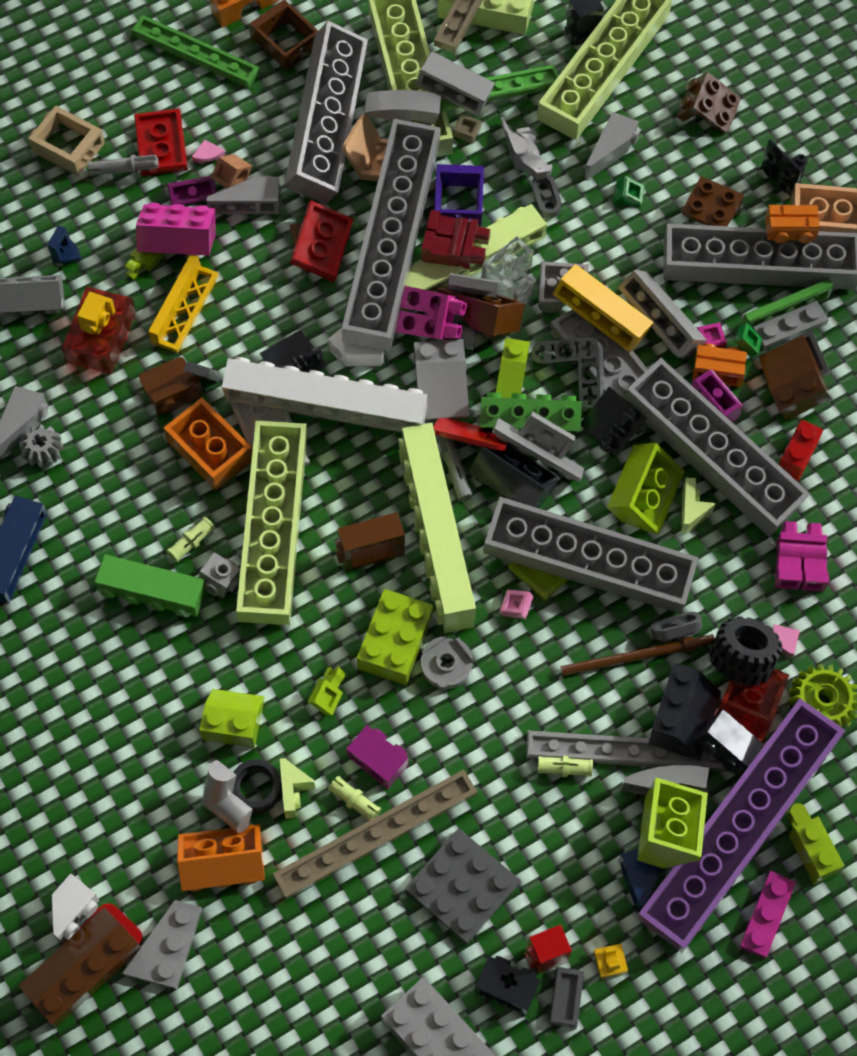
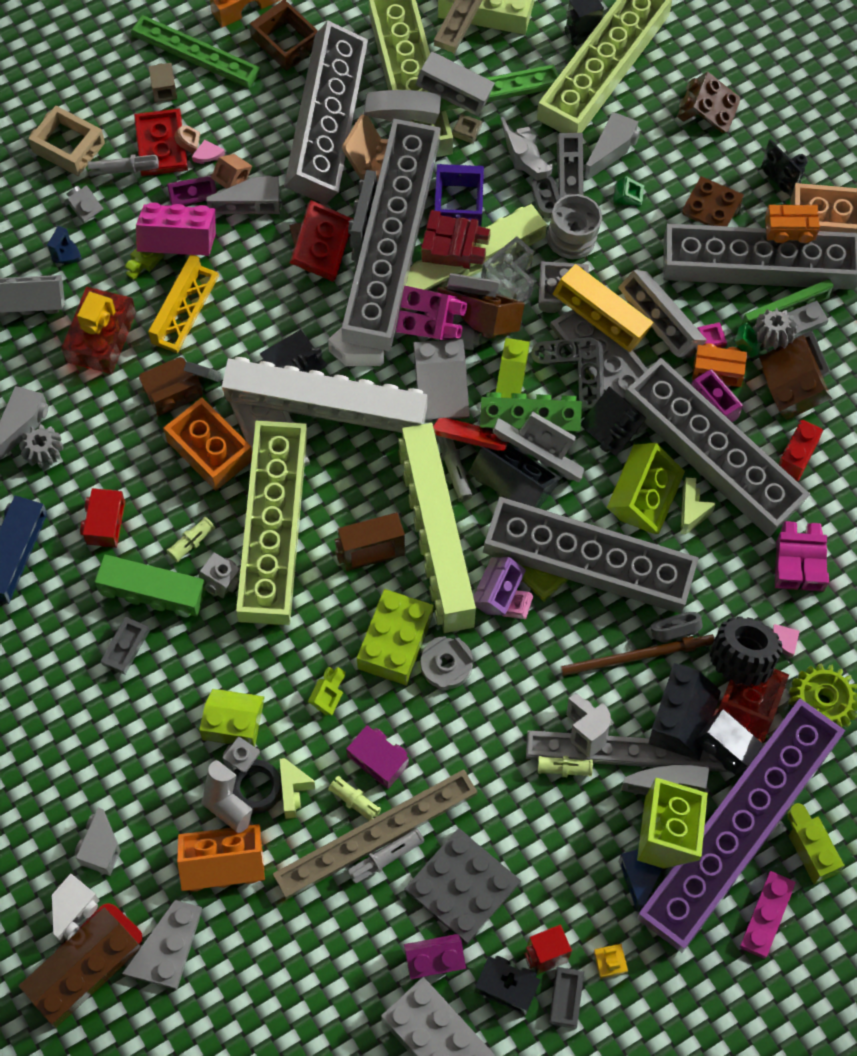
none -> light grey bracket [64,185,103,223]
none -> light grey slope [75,807,121,876]
none -> red brick [80,488,125,548]
none -> dark grey plate [101,617,150,675]
none -> dark tan brick [149,63,178,102]
none -> medium nougat tile [174,125,200,154]
none -> light grey bracket [223,736,260,773]
none -> dark grey plate [348,170,377,268]
none -> light grey axle [348,828,424,883]
none -> magenta brick [404,934,466,979]
none -> medium lavender brick [473,557,526,615]
none -> light grey wheel [547,194,602,259]
none -> light grey slope [557,133,584,198]
none -> light grey brick [566,693,611,758]
none -> light grey gear [754,307,797,350]

